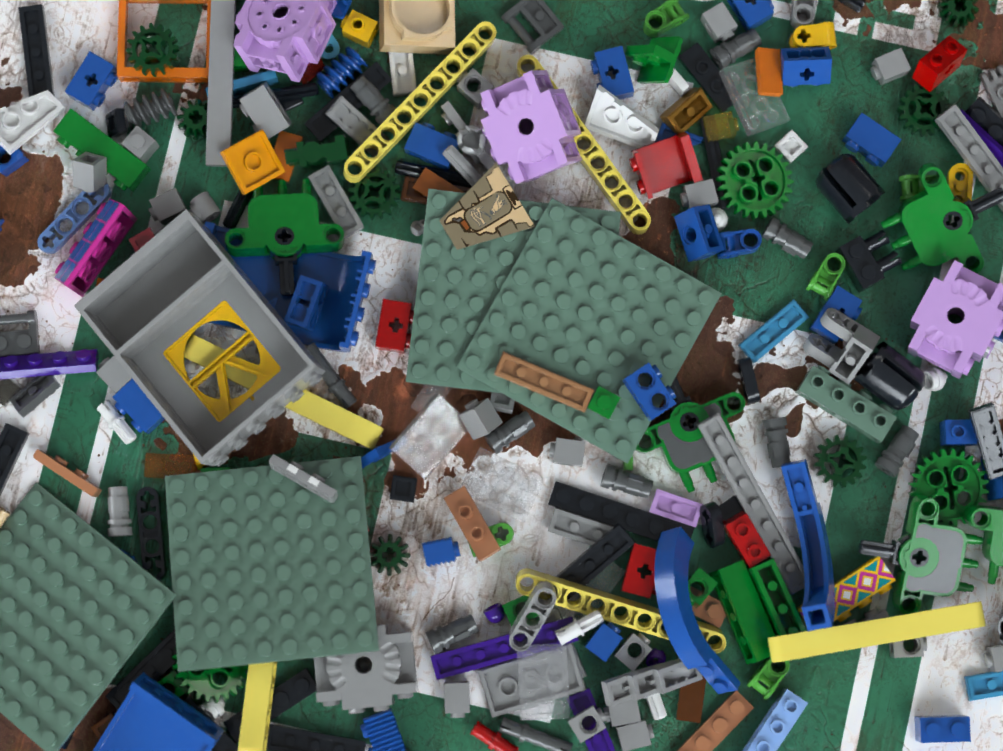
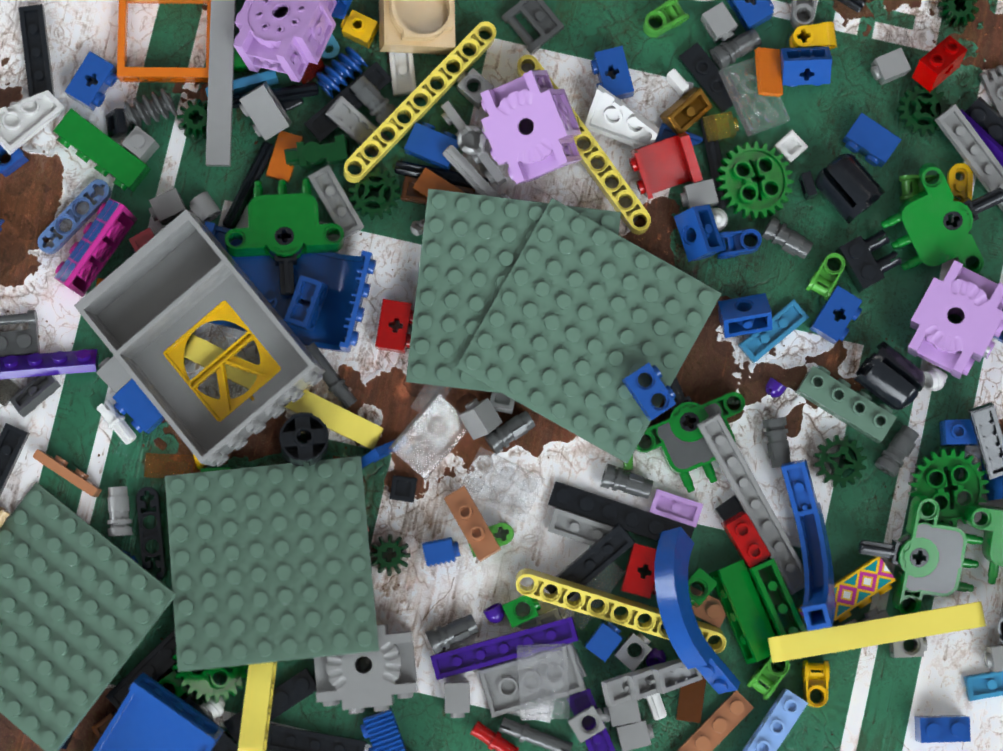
light grey brick [72,152,107,193] -> none
dark green gear [126,23,180,77] -> none
light orange plate [220,129,286,195] -> none
light grey plate [269,454,338,503] -> none
sticker [439,163,535,250] -> none
medium nougat tile [494,352,594,413] -> none
light grey beam [509,581,556,652] -> none
light grey brick [549,438,586,467] -> none
white axle [555,610,604,645] -> none
green plate [587,386,621,419] -> none
green bracket [625,36,683,84] -> none
black beam [700,501,725,548] -> none
black beam [737,357,760,404] -> none
light grey brick [803,308,880,384] -> none
none -> black cylinder [279,412,329,466]
none -> blue brick [718,293,773,338]
none -> dark purple hinge [765,377,787,398]
none -> black tile [798,171,818,200]
none -> yellow piece [802,660,830,707]

